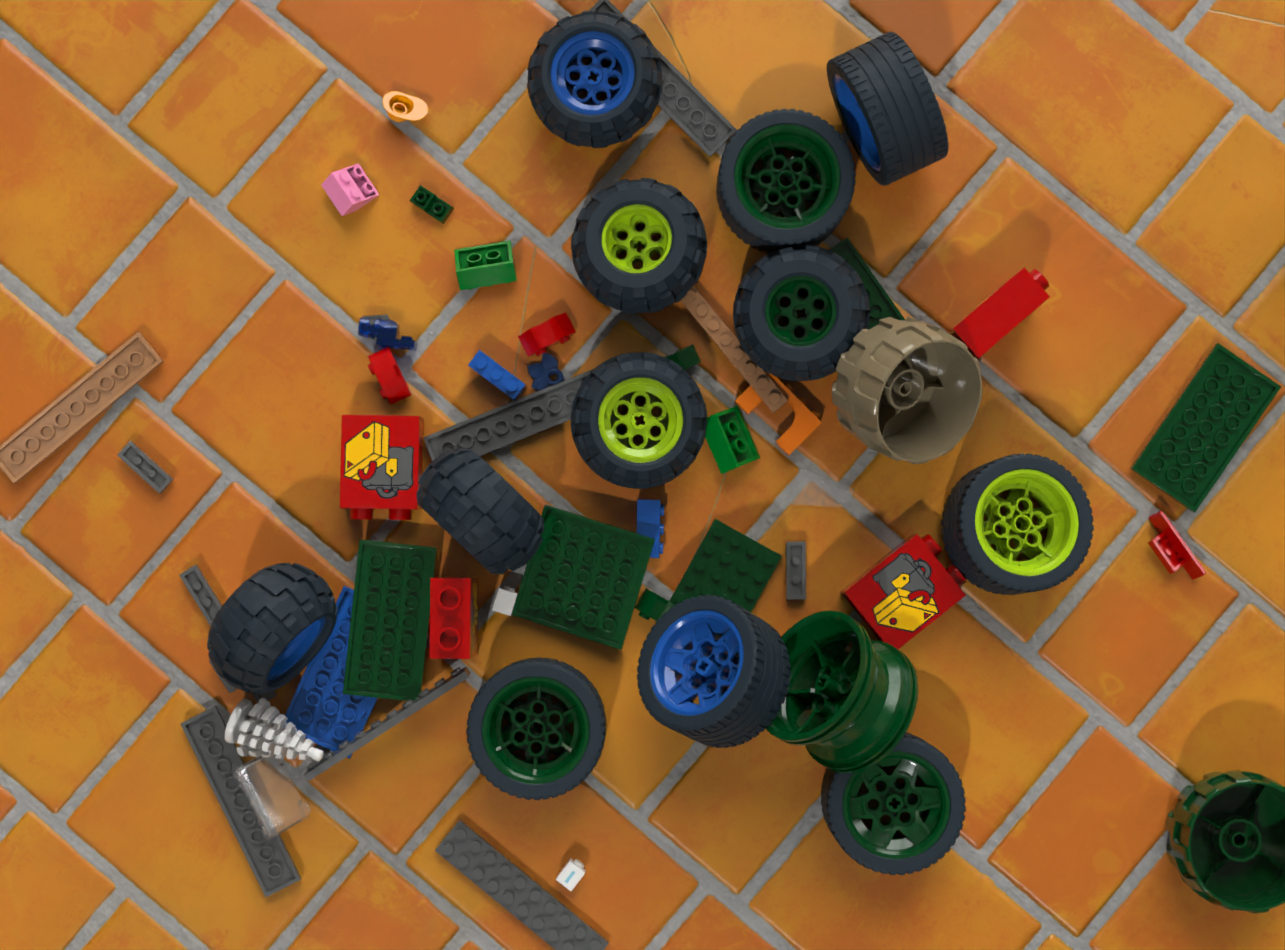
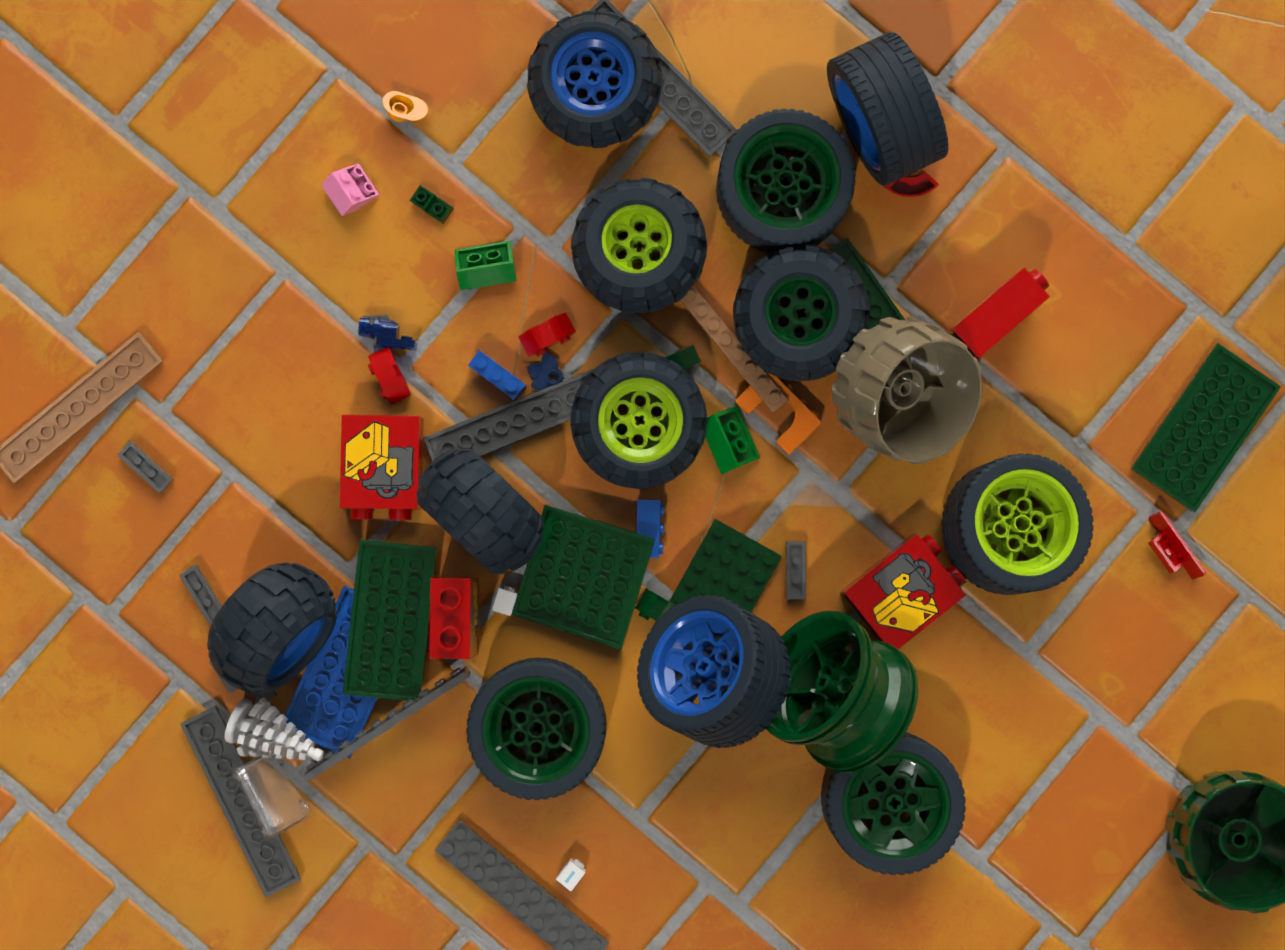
none -> red brick [882,170,939,197]

